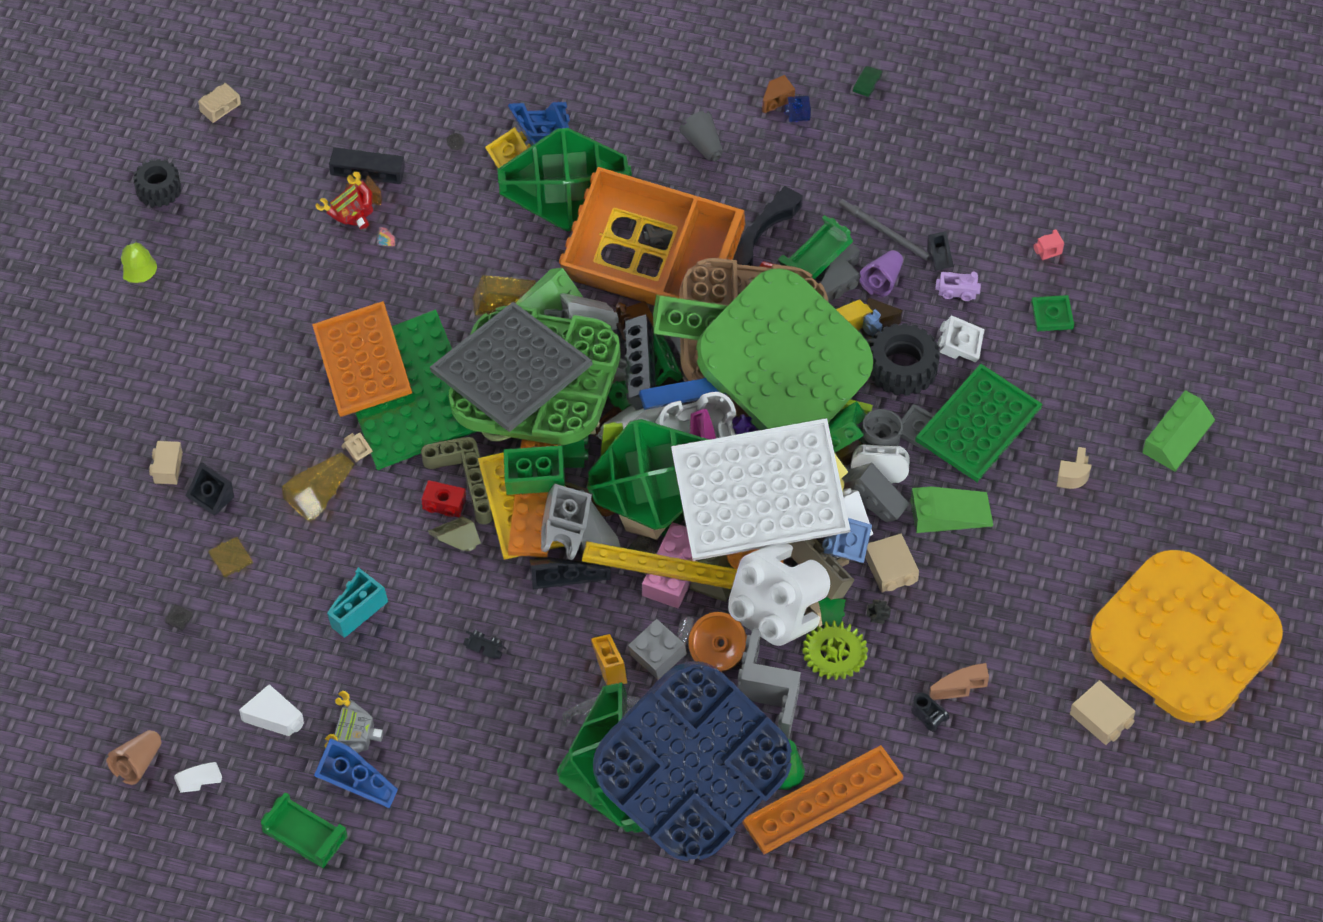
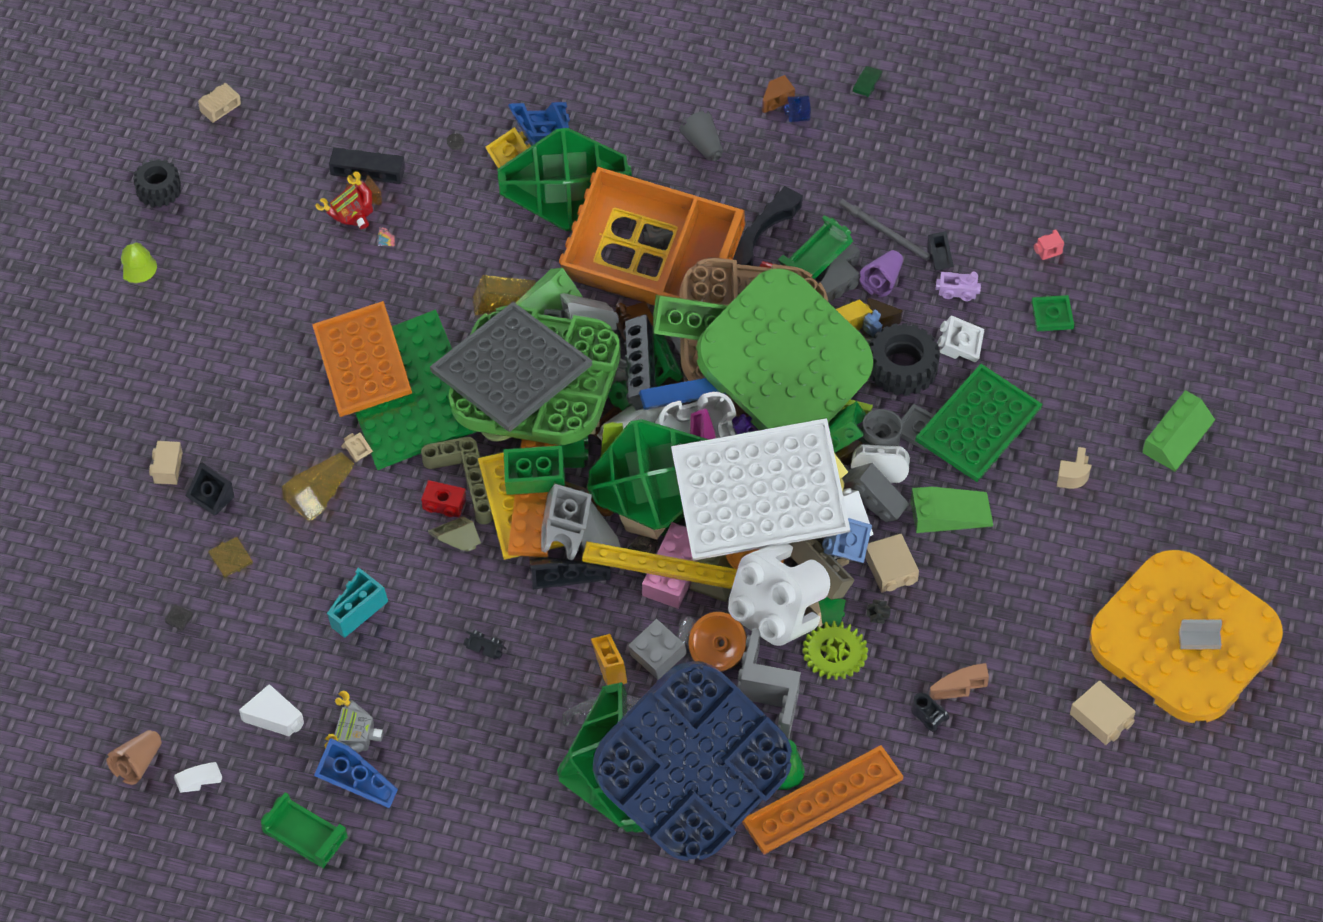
none -> light grey panel [1179,620,1222,649]

